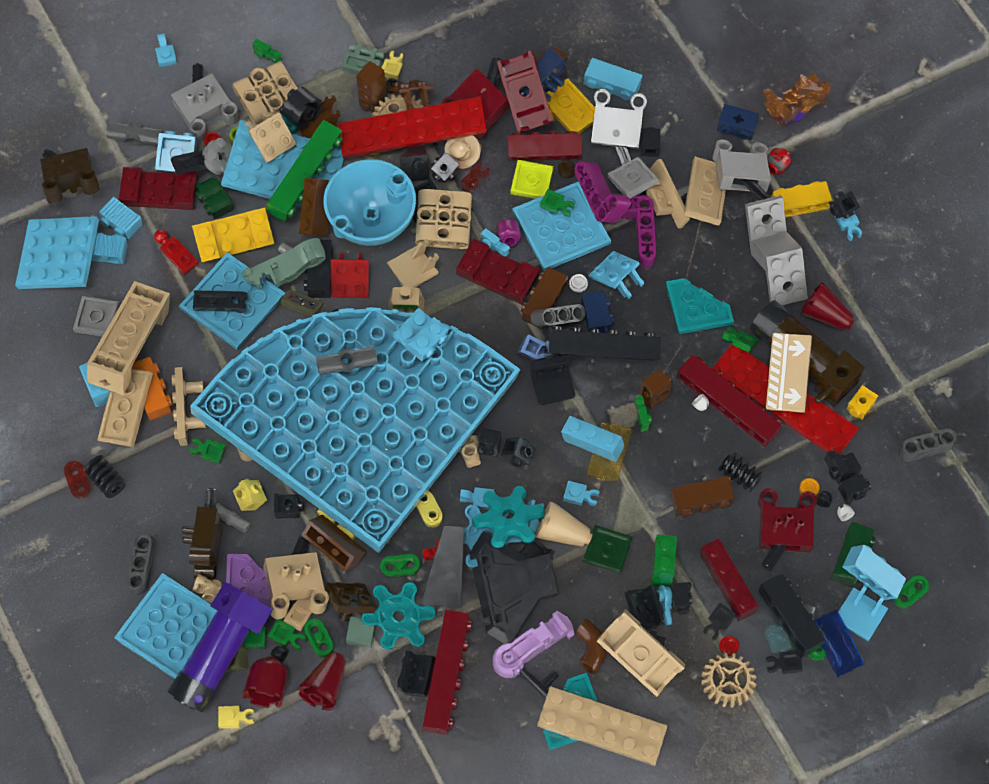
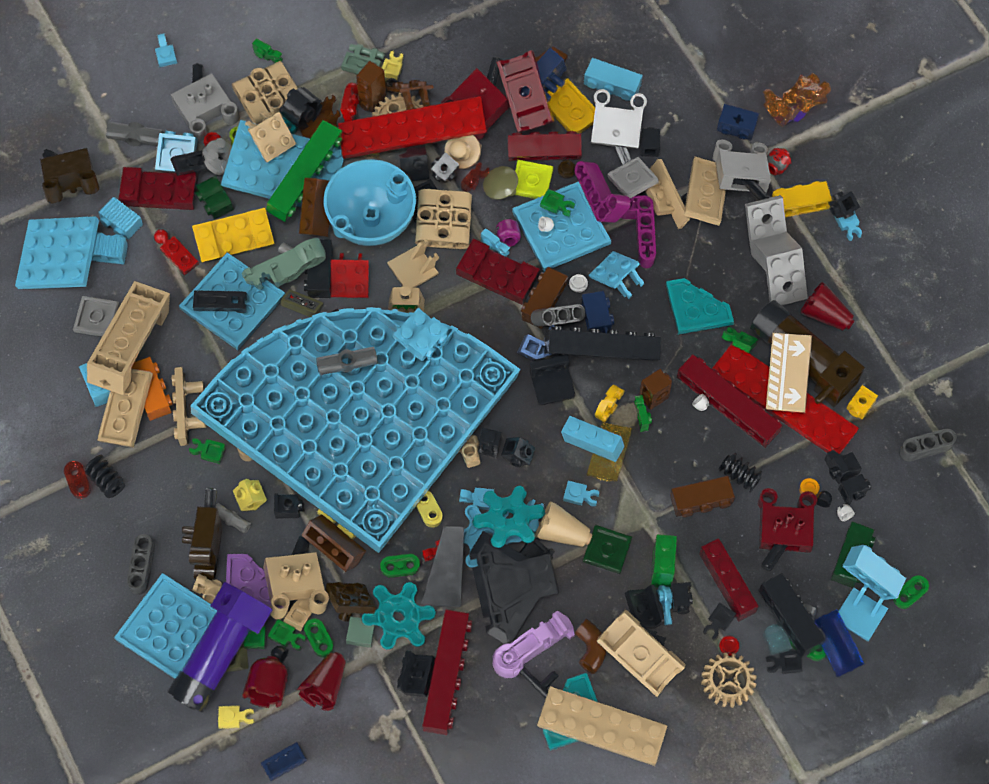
none -> dark blue plate [260,742,307,781]
none -> red plate [340,82,359,122]
none -> olive dish [483,166,518,200]
none -> white hinge [538,216,554,232]
none -> yellow plate [595,384,625,423]

